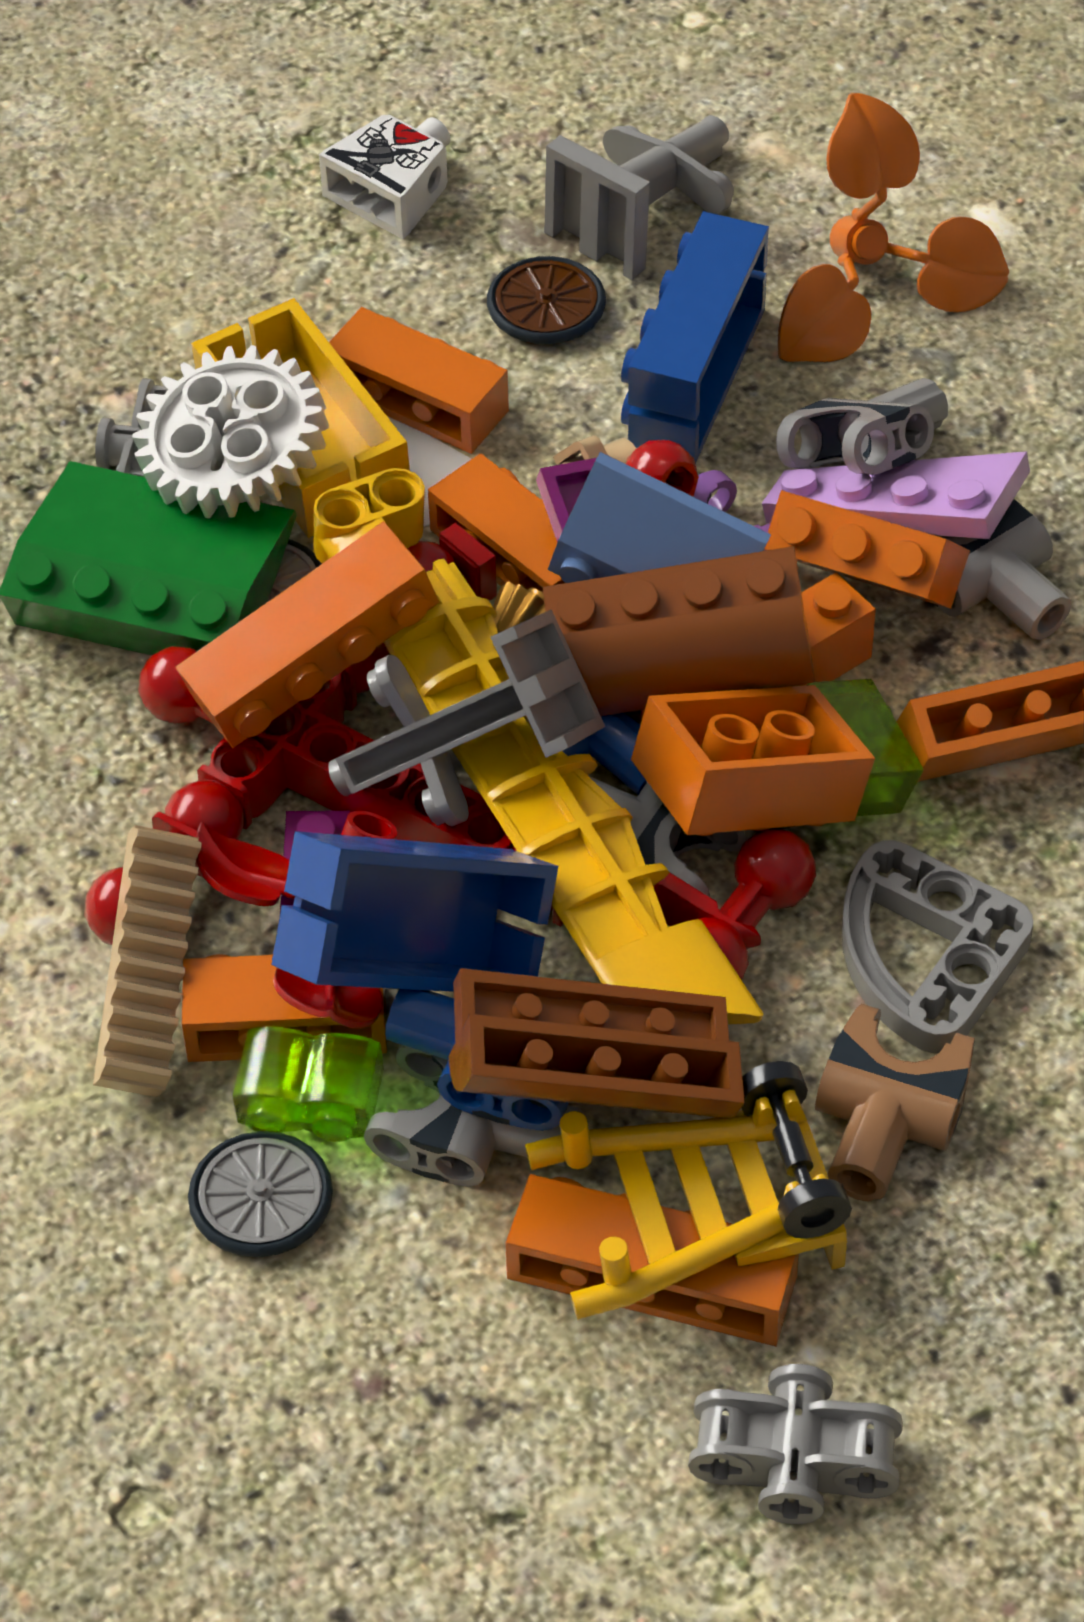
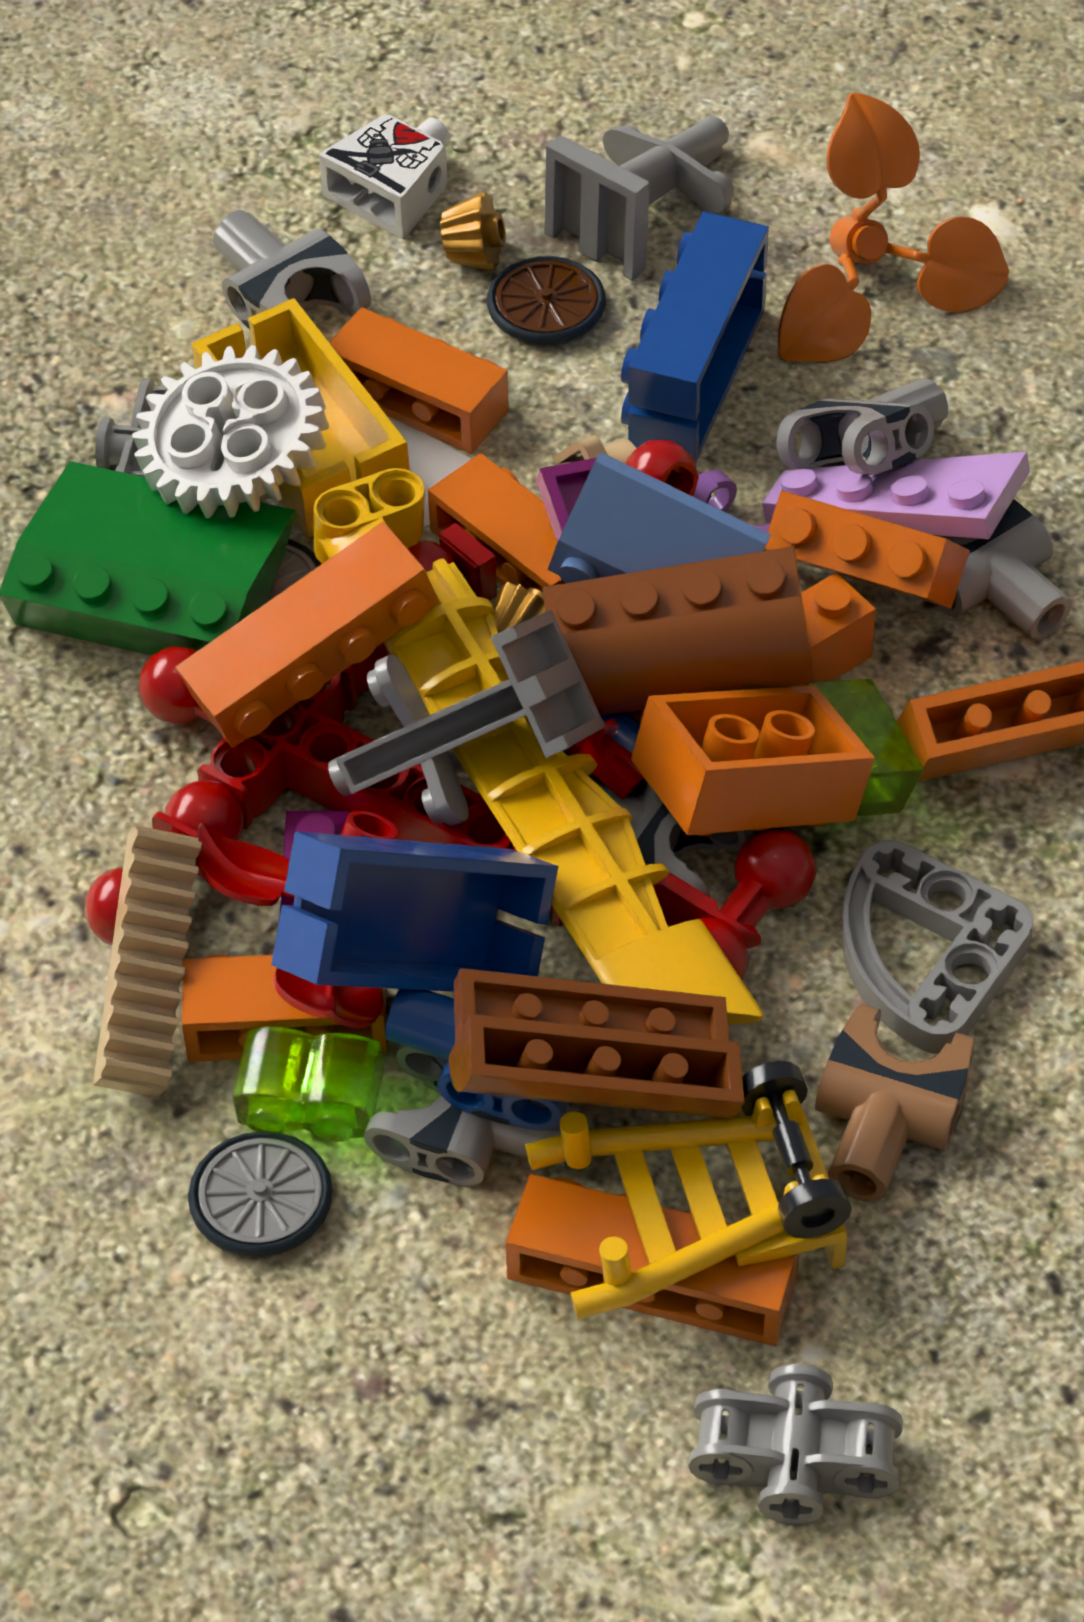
none -> light grey connector [213,210,371,329]
none -> pearl gold piece [440,192,506,270]
none -> red piece [565,719,643,800]

